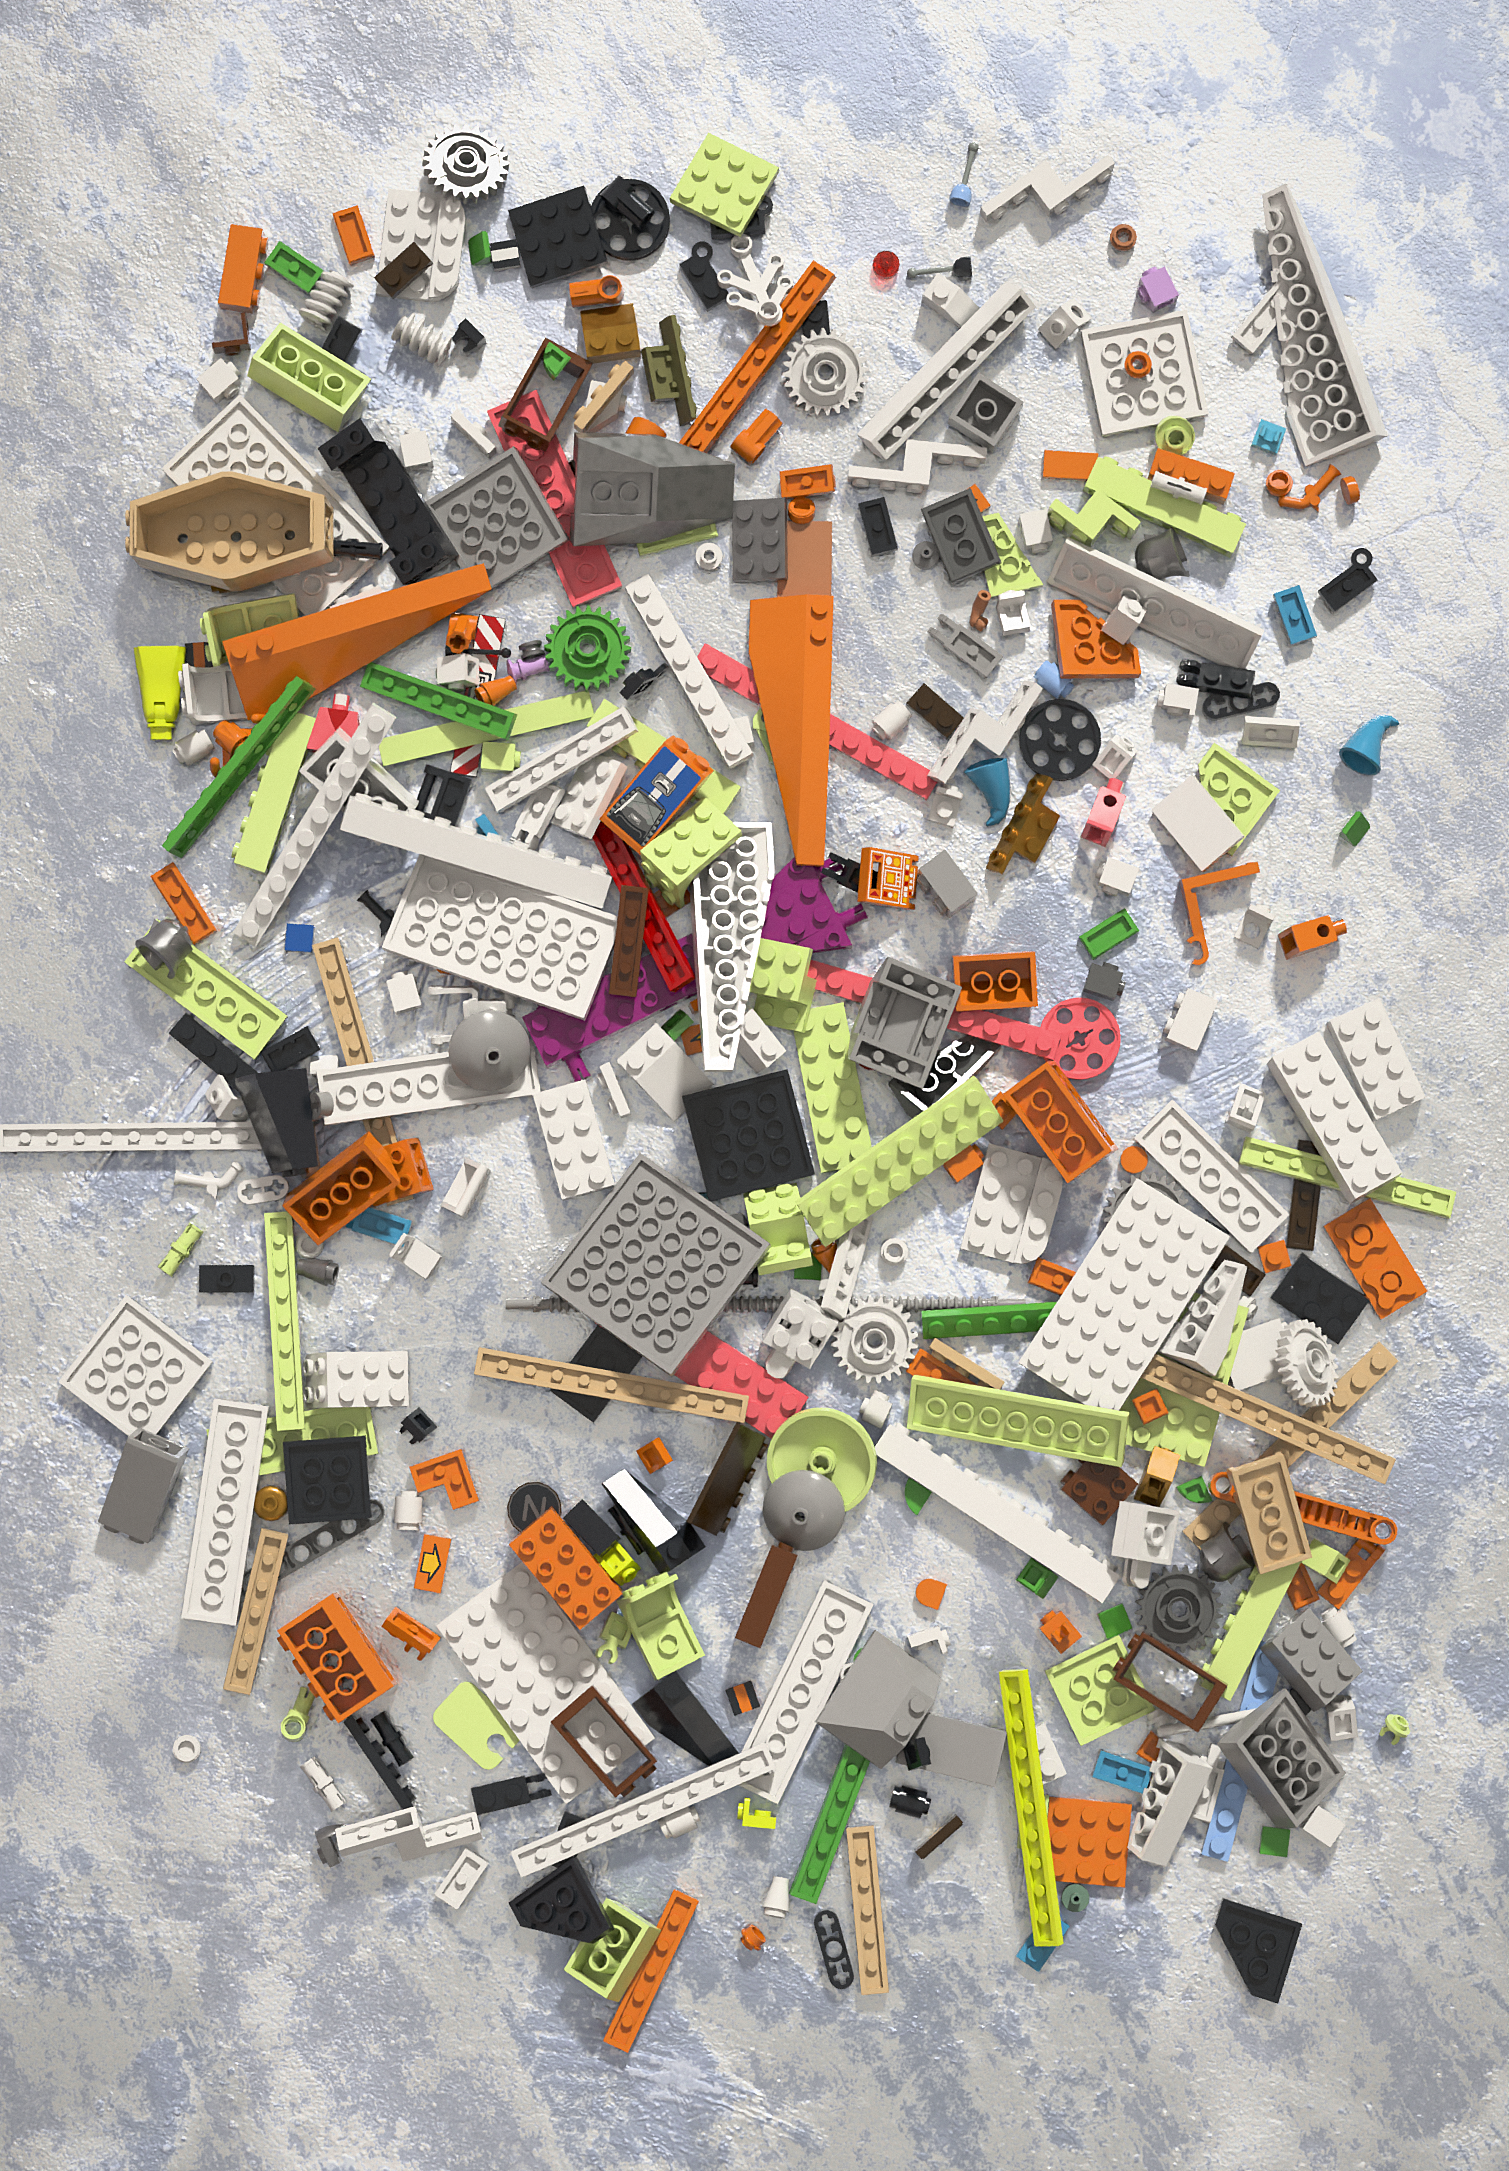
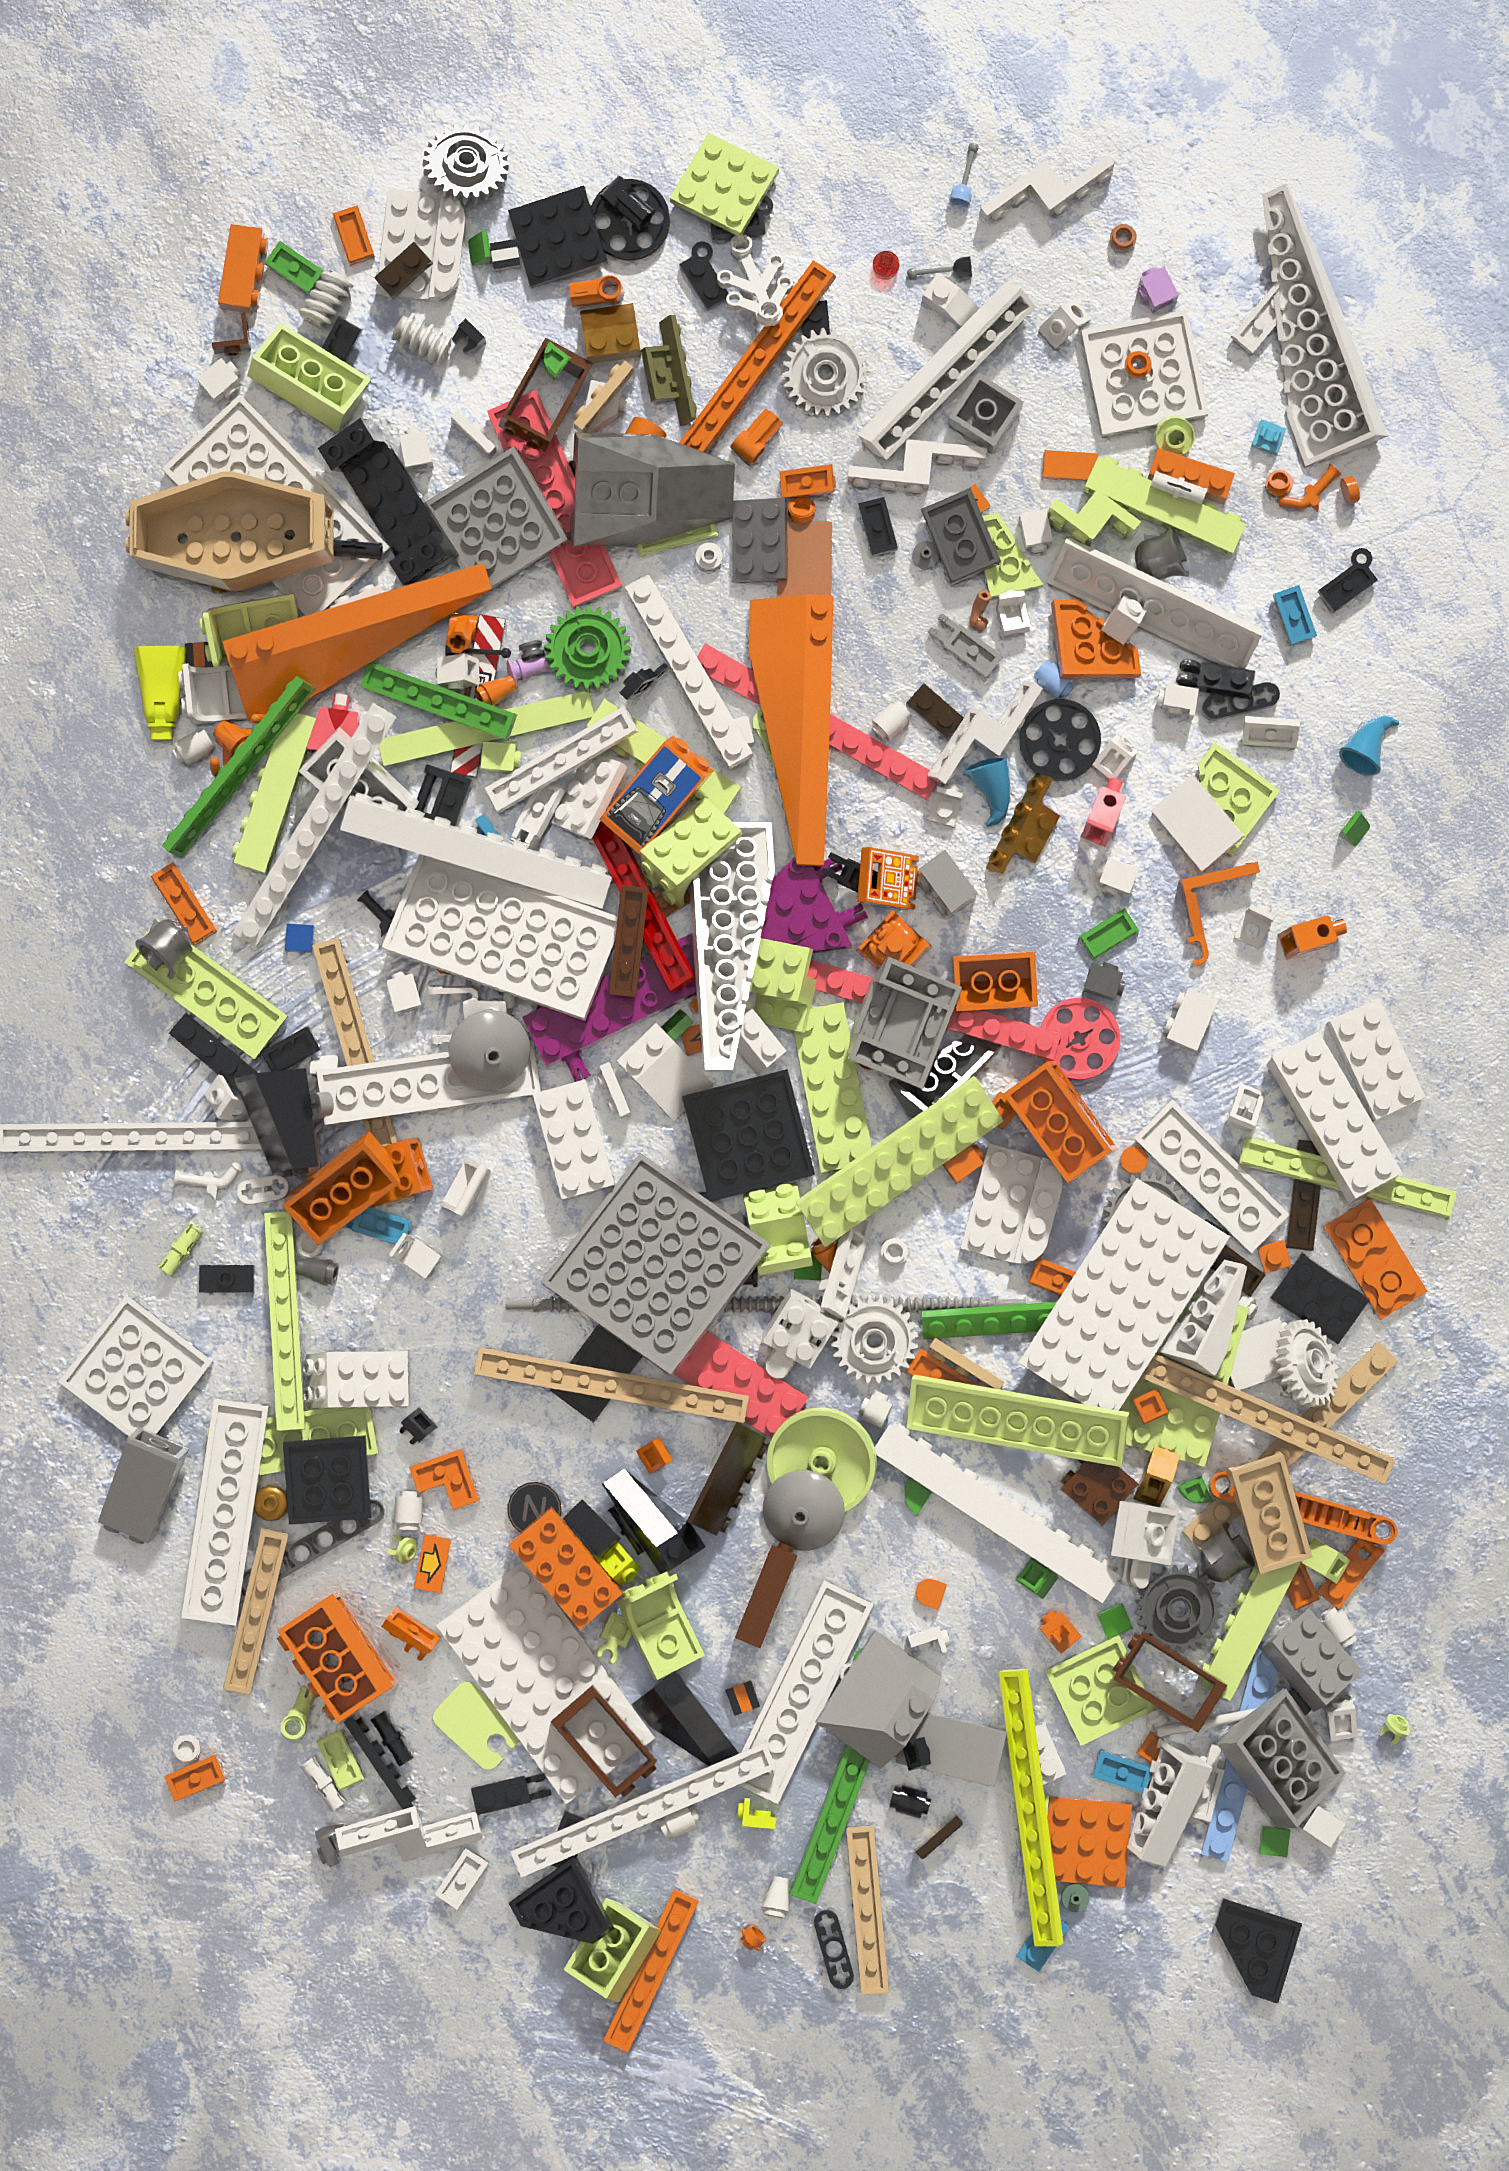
none -> orange plate [164,1754,227,1802]
none -> yellowish green plate [316,1729,365,1791]
none -> yellowish green plate [387,1535,417,1564]
none -> orange brick [856,910,932,970]

